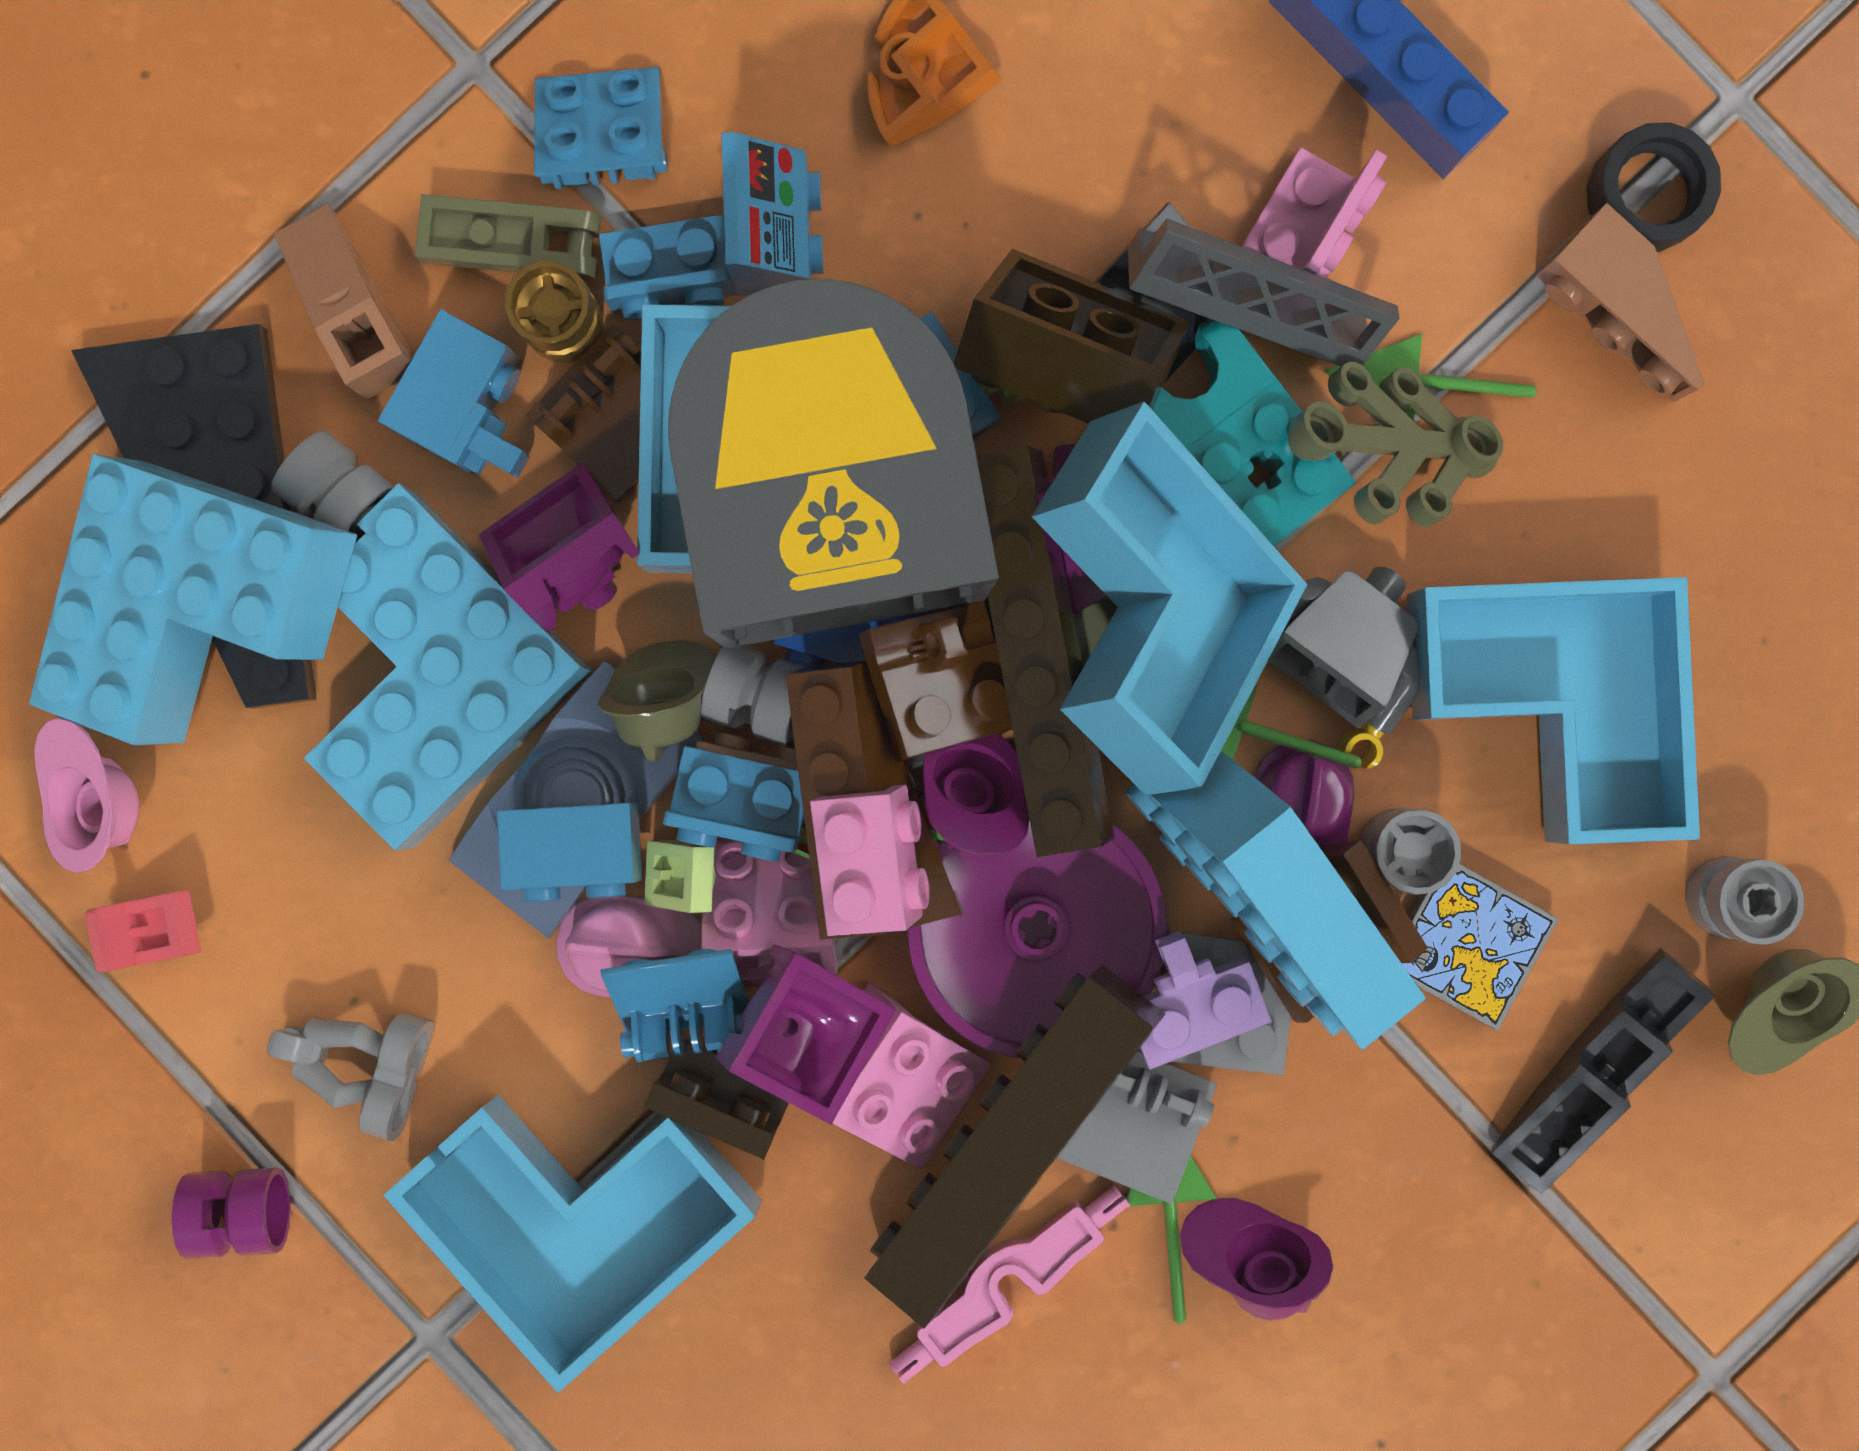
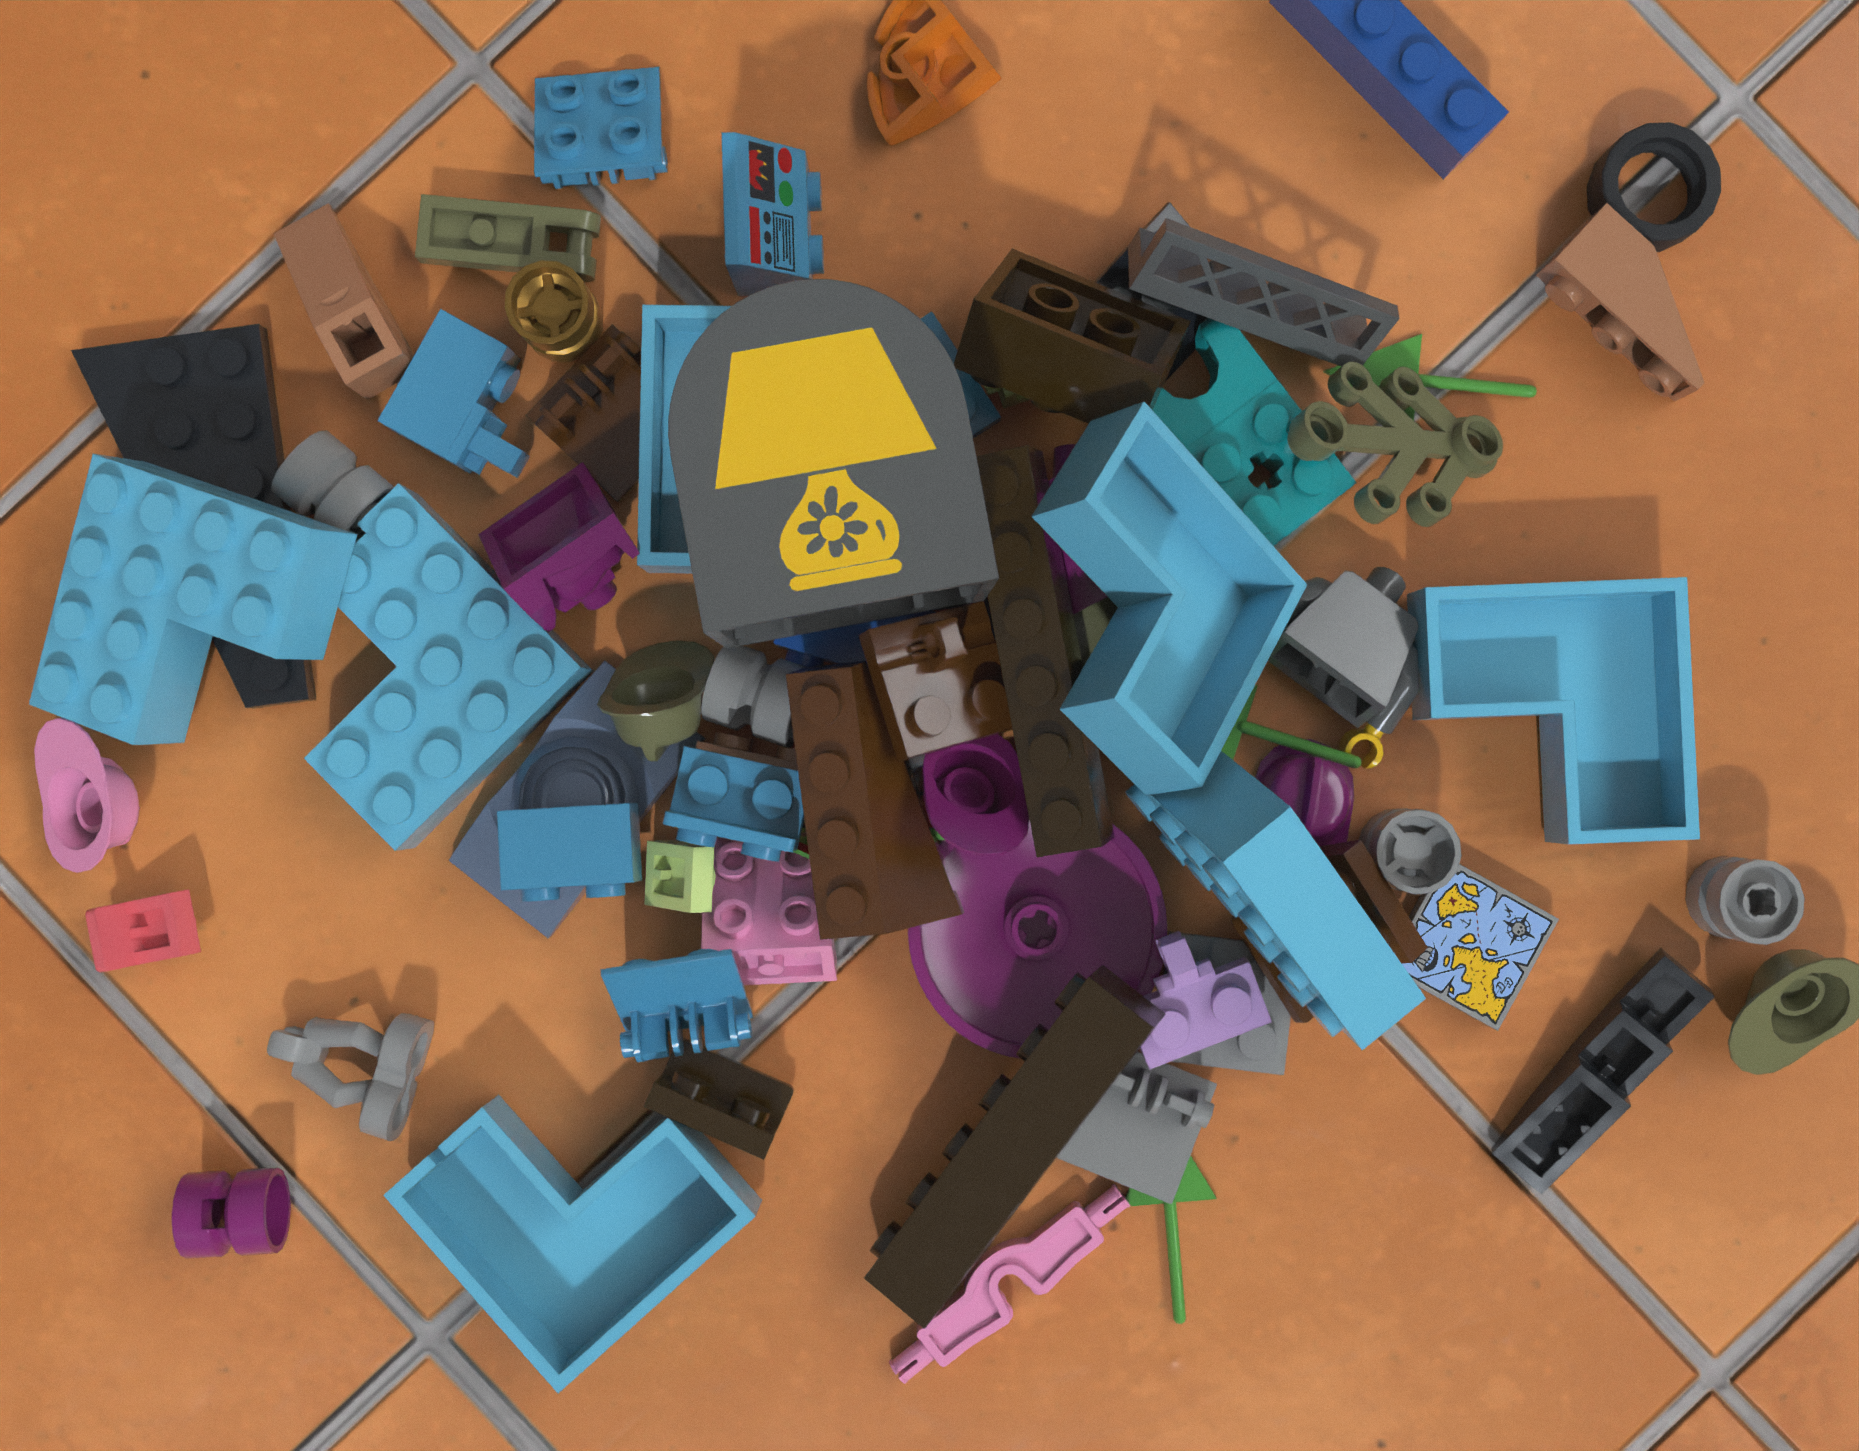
bright pink piece [556,896,702,997] -> none
dark azure bracket [599,214,737,320] -> none
magenta brick [716,944,896,1125] -> none
bright pink bracket [810,785,929,936] -> none
bright pink bracket [833,982,990,1168] -> none
magenta piece [1180,1198,1333,1321] -> none
bright pink bracket [1242,147,1387,279] -> none

